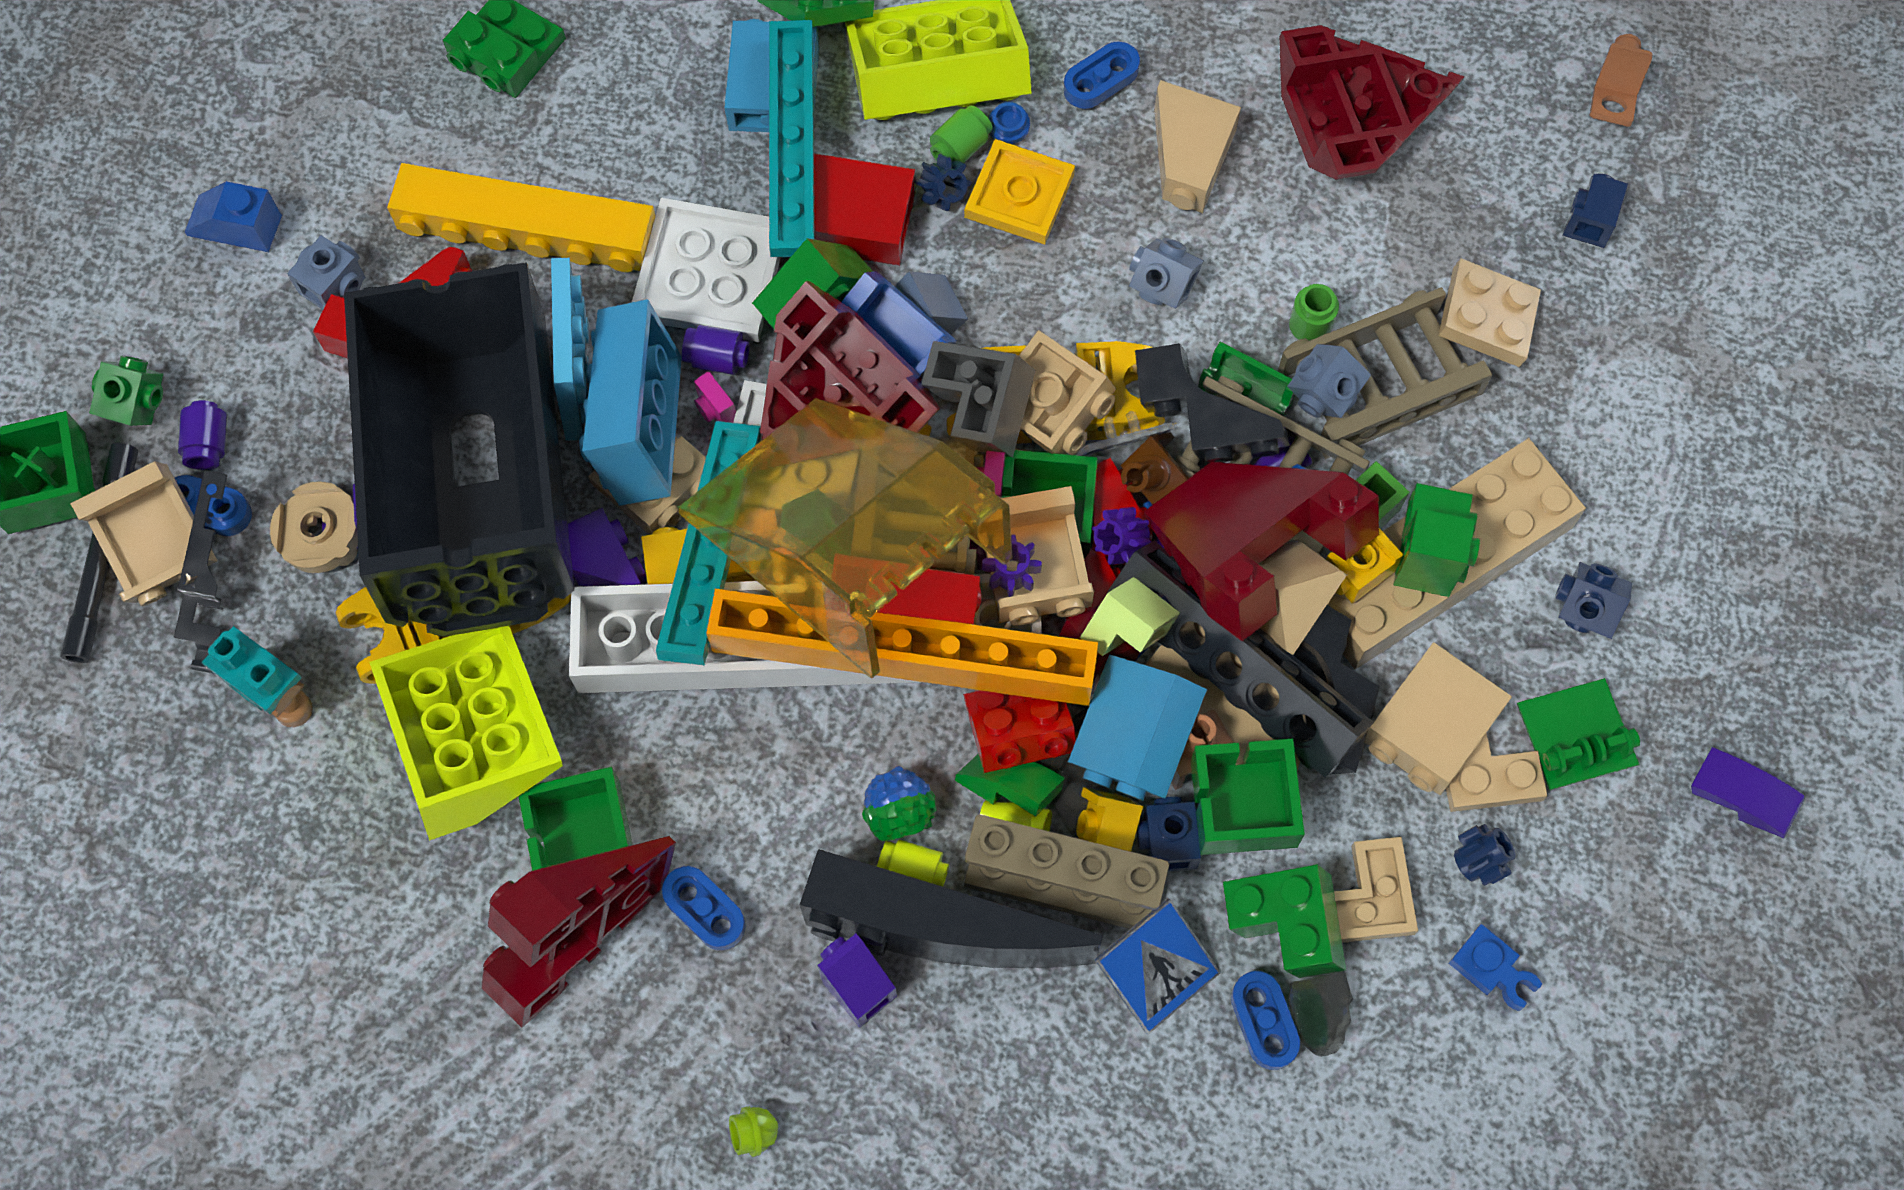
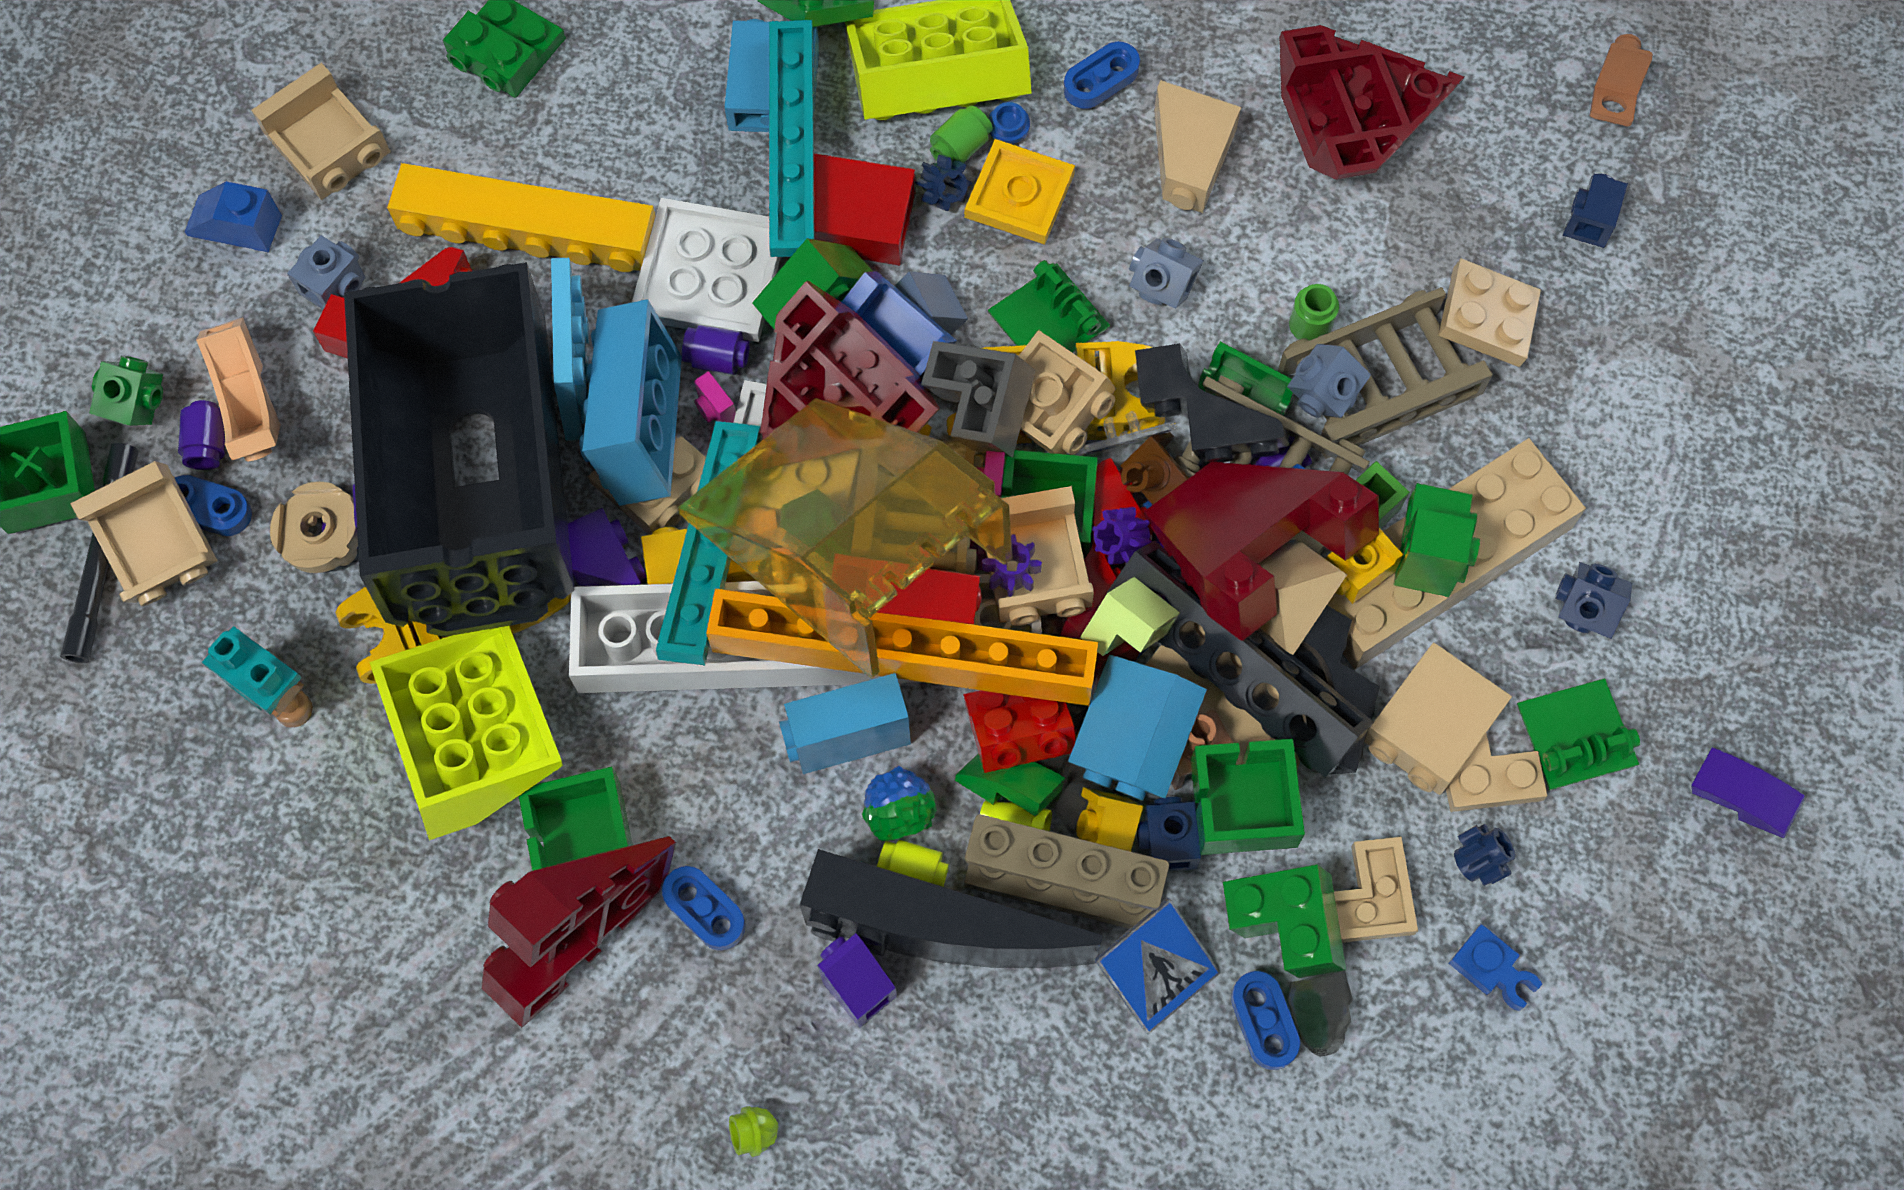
black piece [174,470,228,674] -> none
none -> light nougat arch [196,317,281,462]
none -> tan panel [251,62,390,200]
none -> dark azure brick [779,673,911,774]
none -> green hinge [988,260,1110,353]

